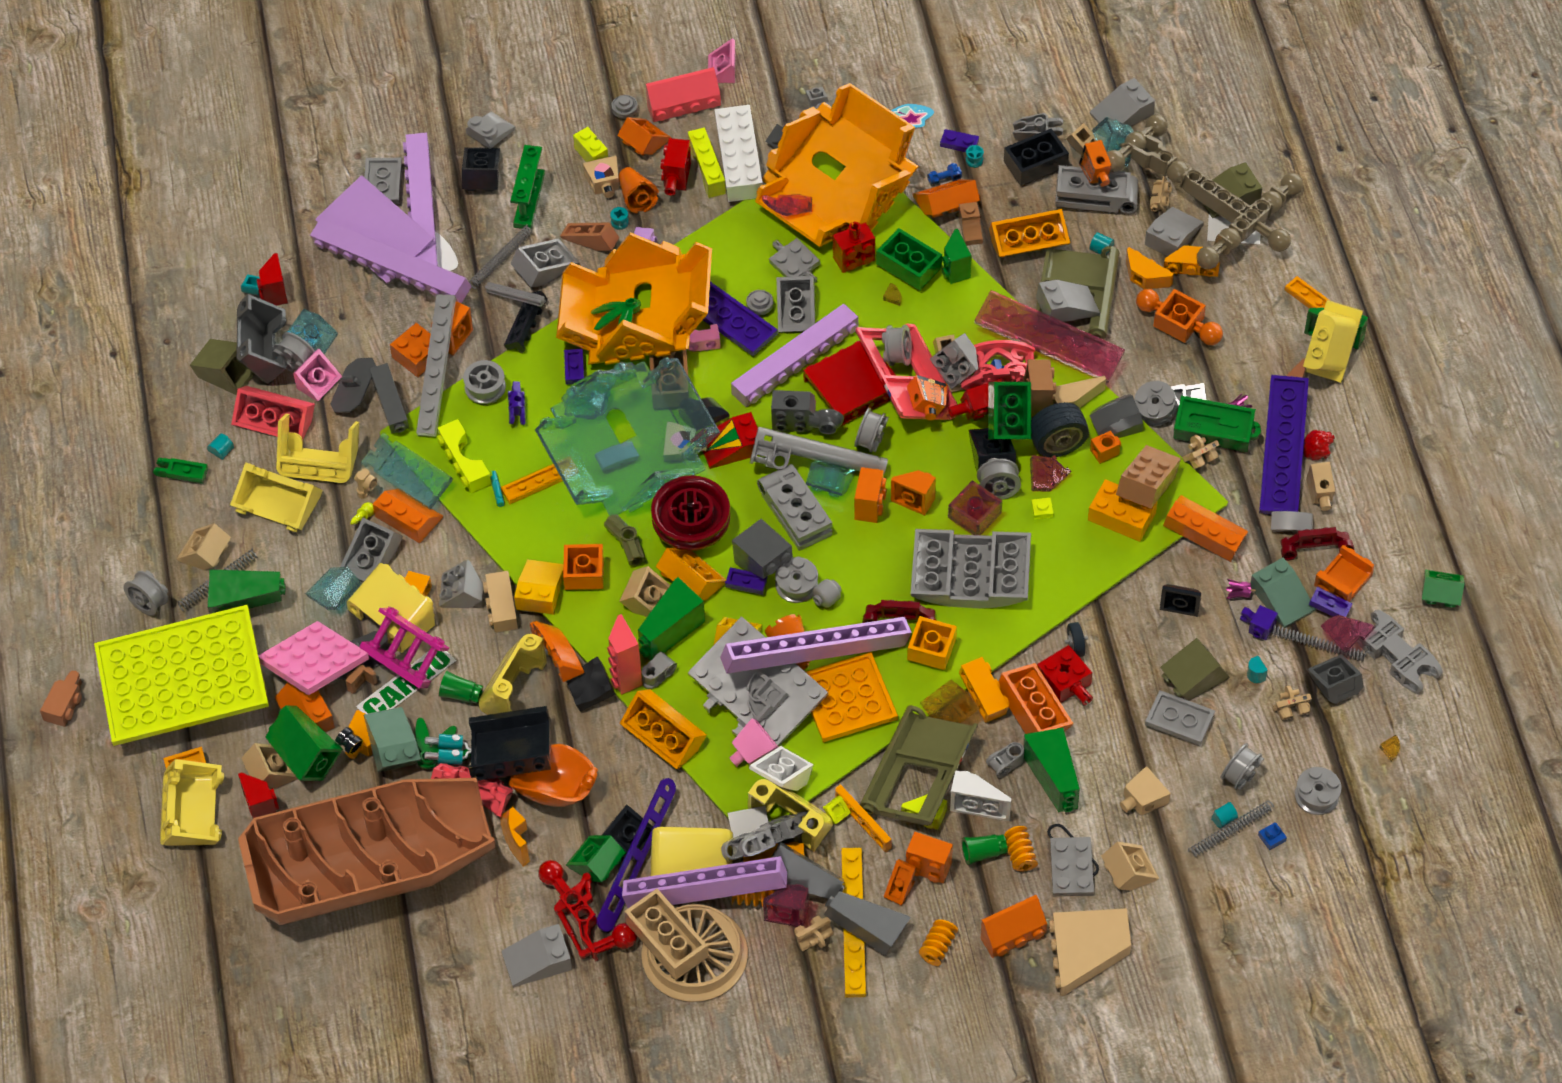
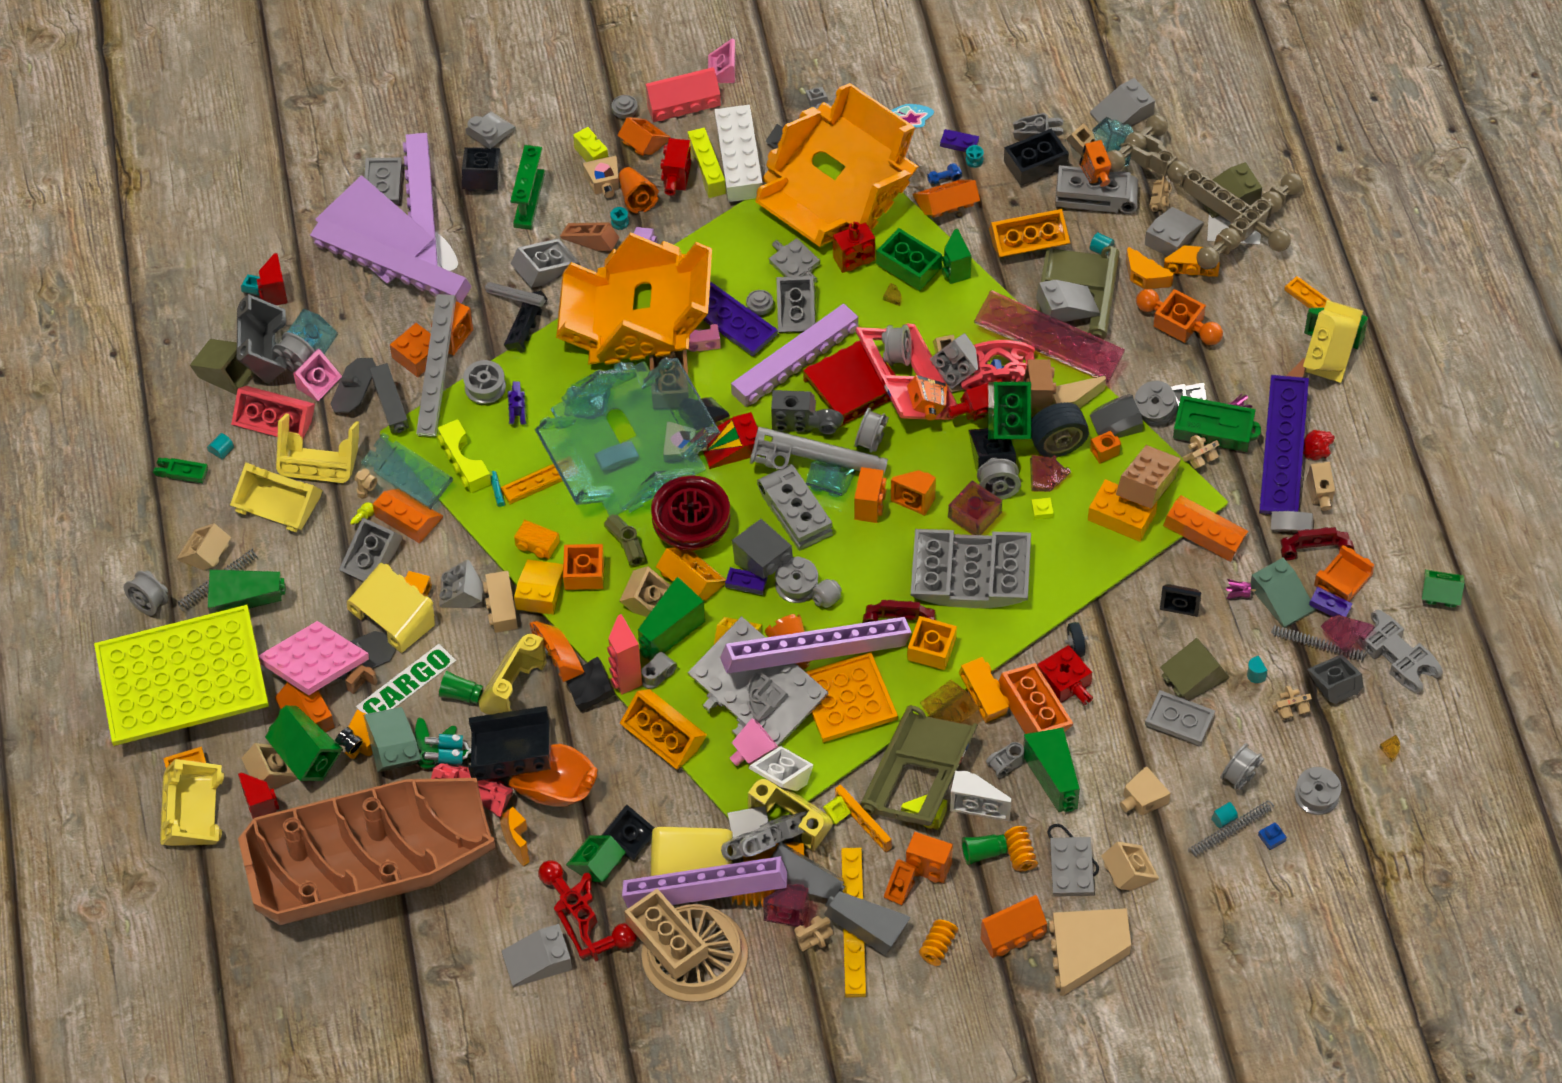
nougat hinge [40,670,82,727] -> none
clear light blue slope [305,567,362,610] -> none
dark pink fence [359,606,449,689] -> none
light grey piece [469,224,533,289] -> none
dark purple plate [564,349,584,384] -> none
green plant [591,298,641,330] -> none
dark purple piece [597,778,676,932] -> none
clear pink slope [762,194,812,216] -> none
medium nougat arch [958,202,983,246] -> none
dark purple brick [1240,605,1278,640] -> none
none -> light orange brick [514,520,560,559]

